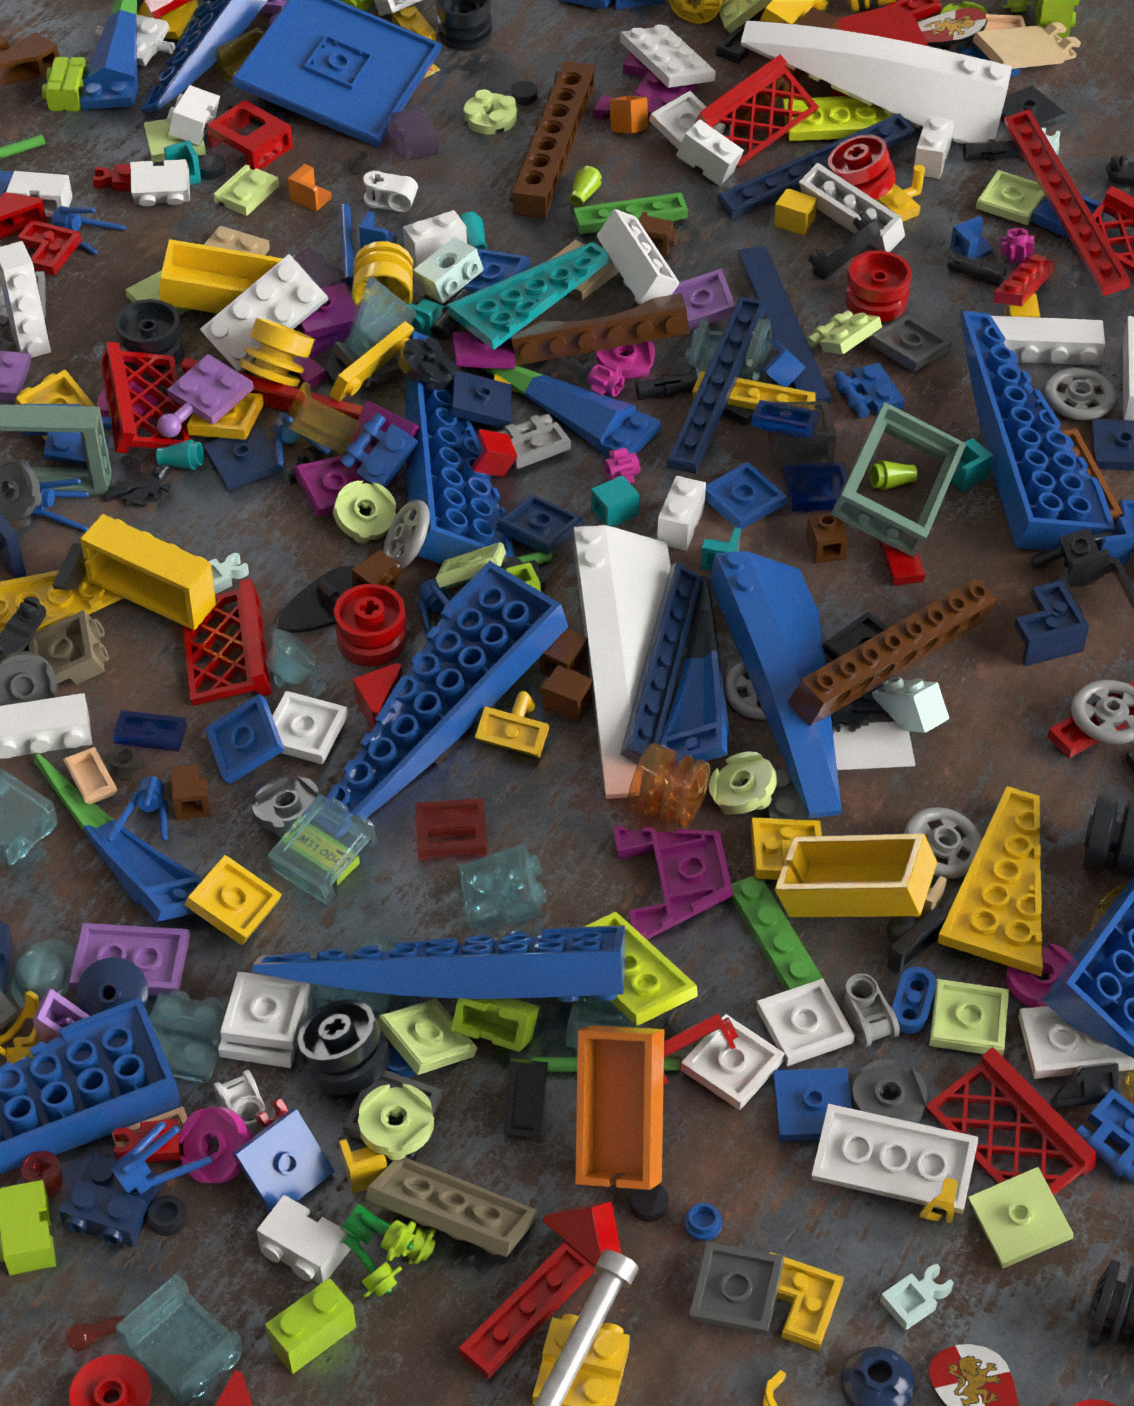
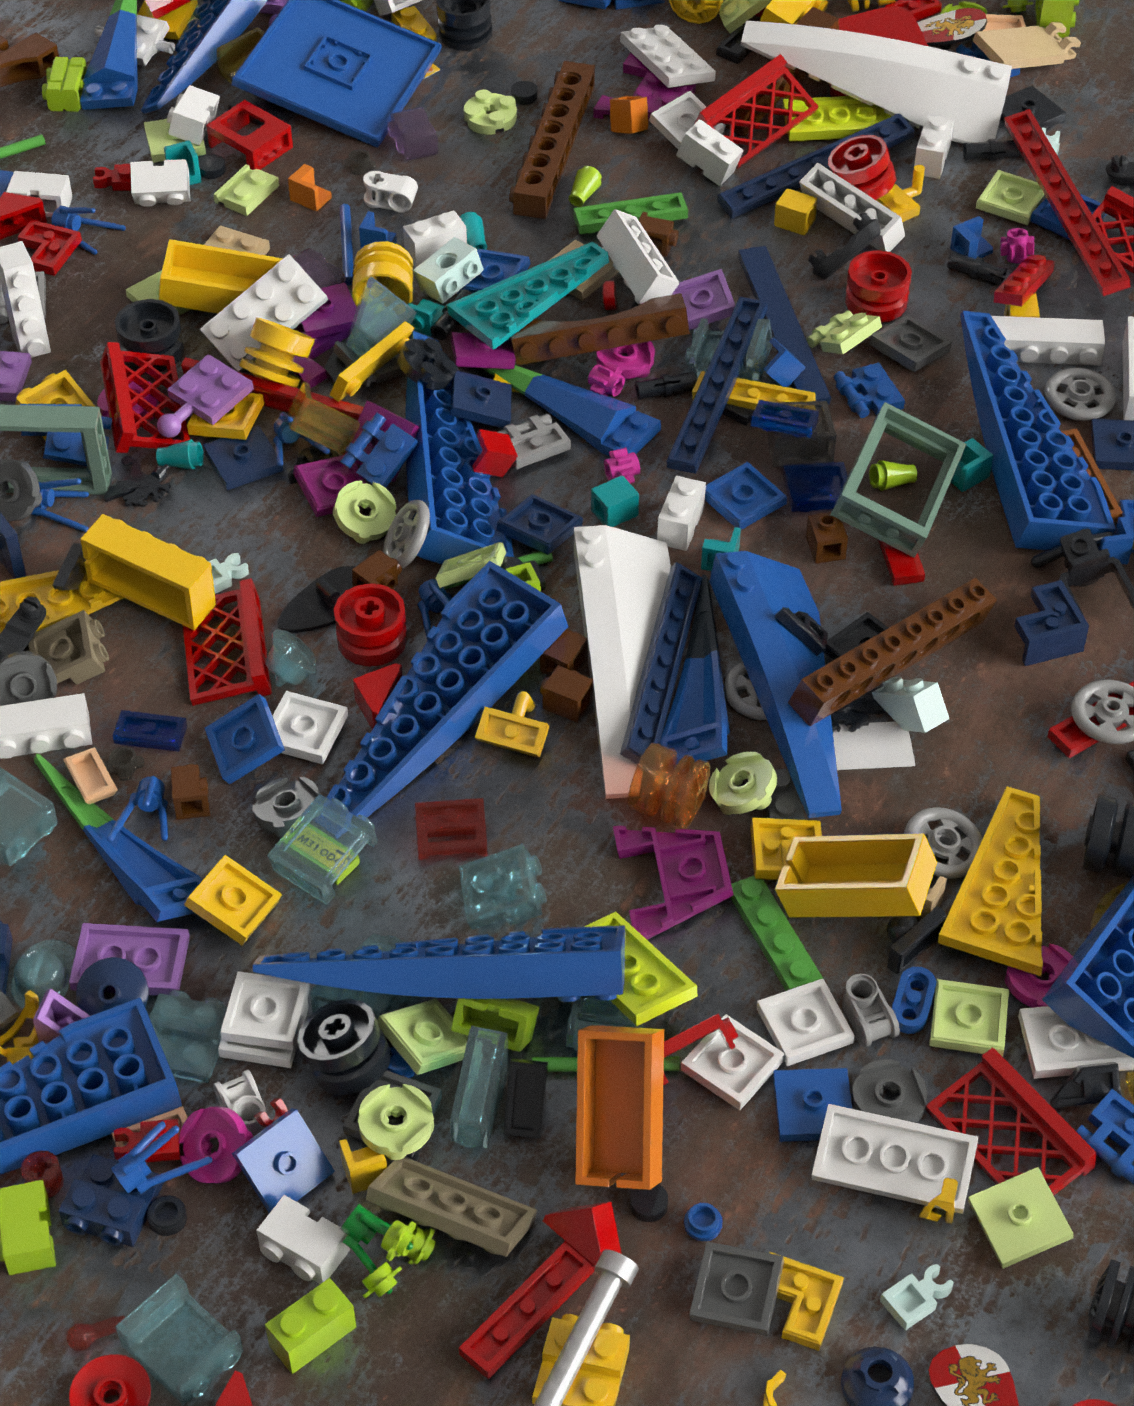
none -> clear light blue slope [450,1026,509,1148]
none -> red tile [603,281,617,310]
none -> black tile [775,607,828,656]

